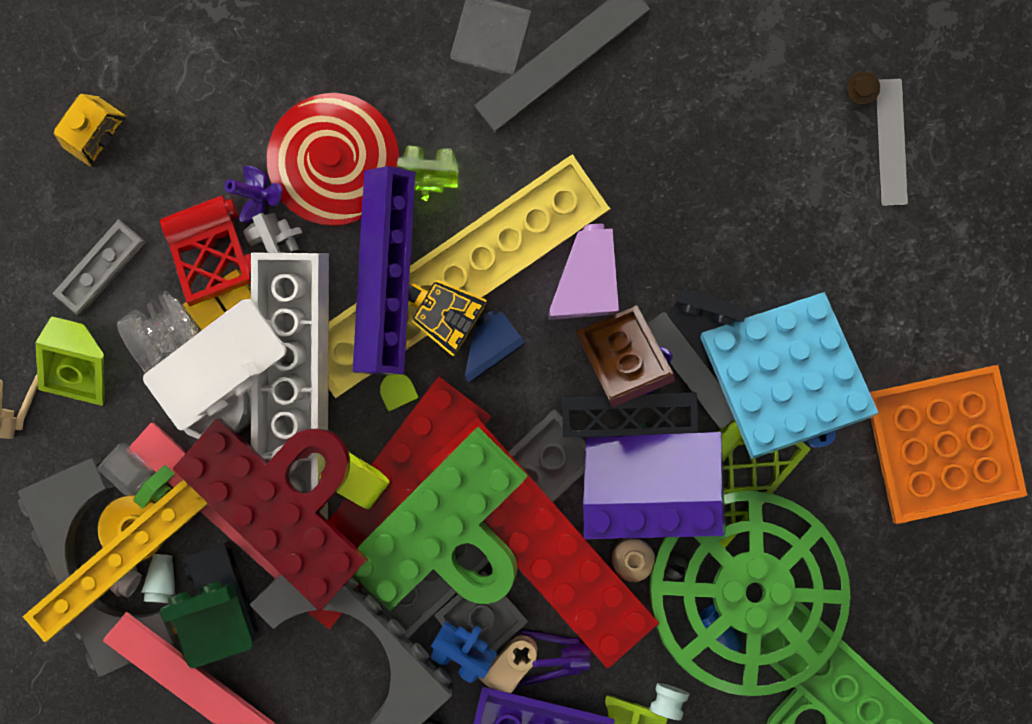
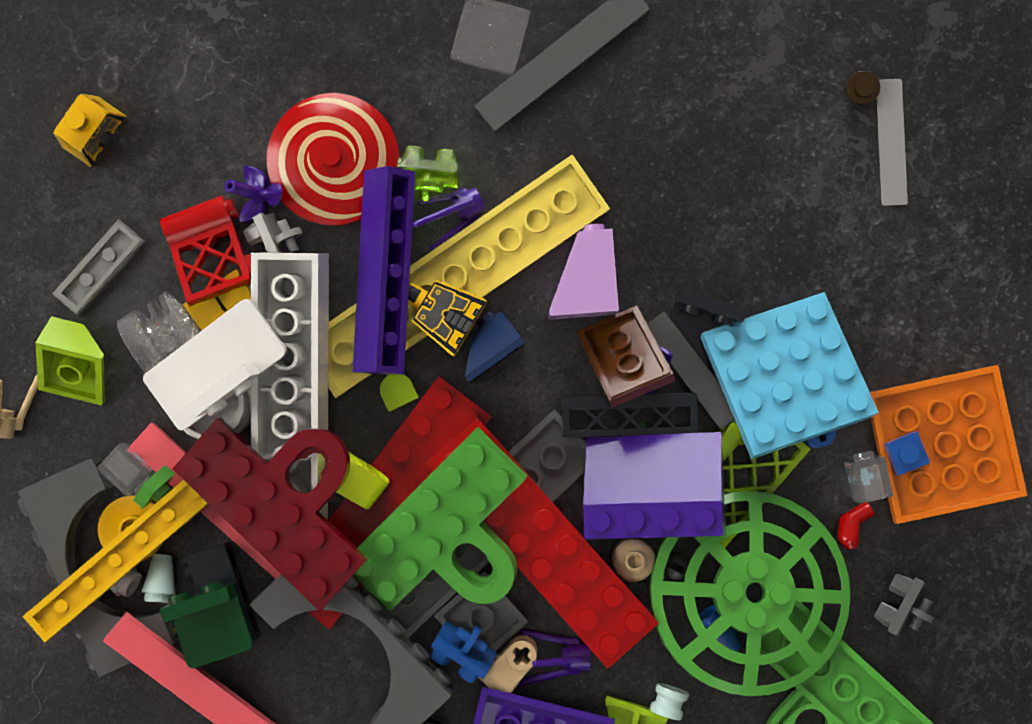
none -> dark purple plant [412,187,486,252]
none -> red arm [837,501,875,550]
none -> clear brick [844,451,893,503]
none -> dark grey hips [874,574,936,637]
none -> blue plate [883,431,930,475]

